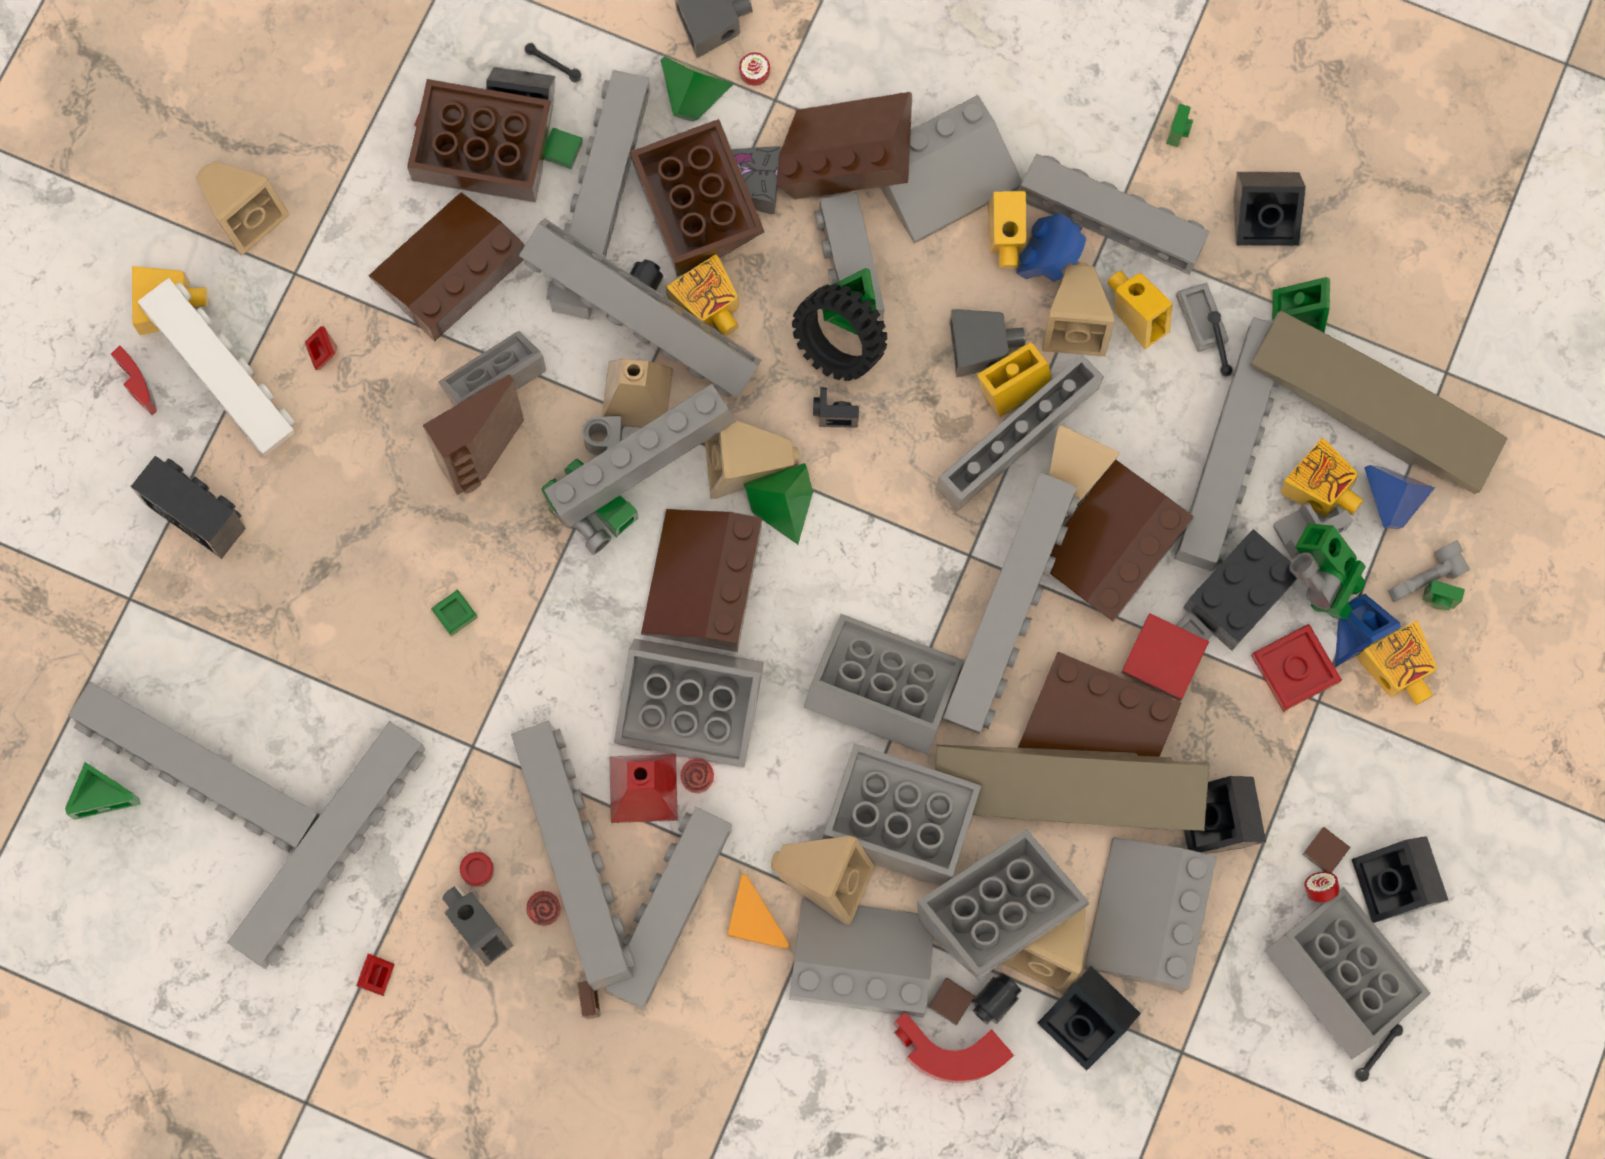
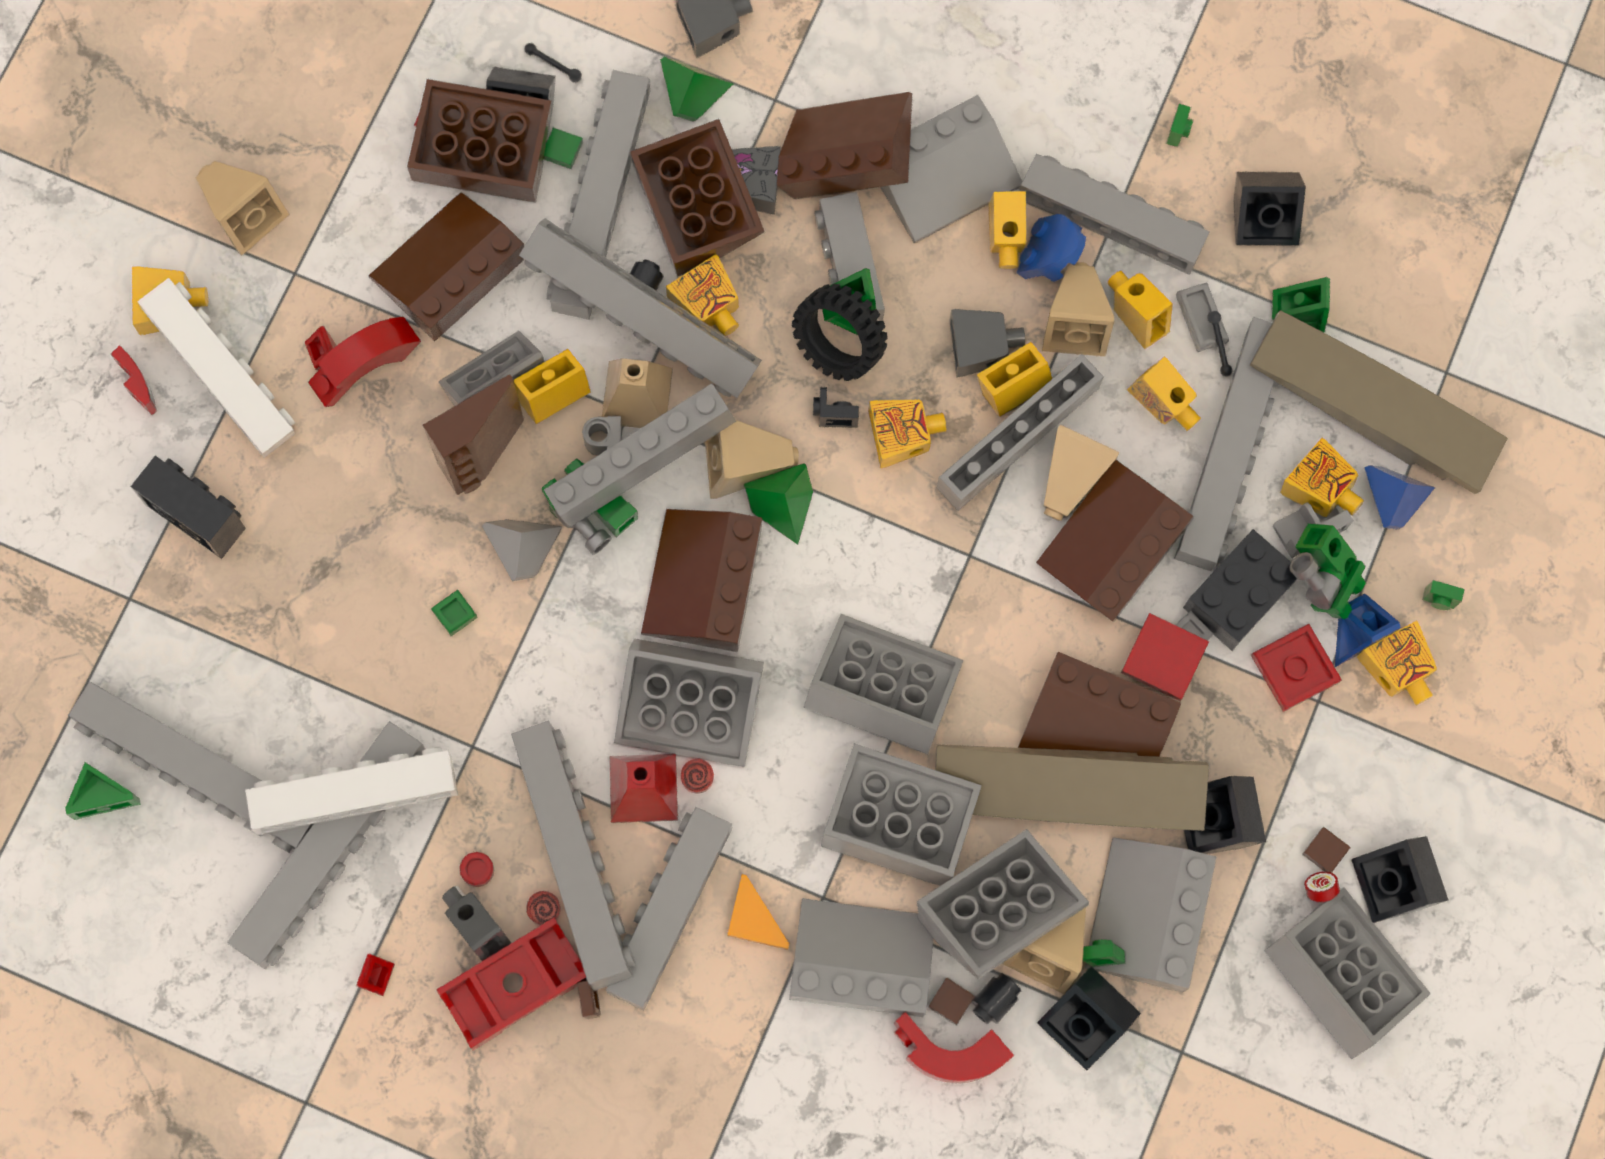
tile [739,52,770,86] -> none
tan slope [771,836,875,926] -> none
light grey brick [943,472,1080,734] -> none
black hinge [1355,1023,1403,1082] -> none
light grey brick [1388,540,1470,602] -> none
none -> white brick [245,747,458,835]
none -> red arch [308,316,421,407]
none -> red piece [436,917,587,1051]
none -> light grey slope [482,519,563,581]
none -> yellow brick [514,349,591,424]
none -> yellow torso [868,400,946,468]
none -> green plate [1082,939,1125,967]
none -> yellow torso [1126,356,1201,431]

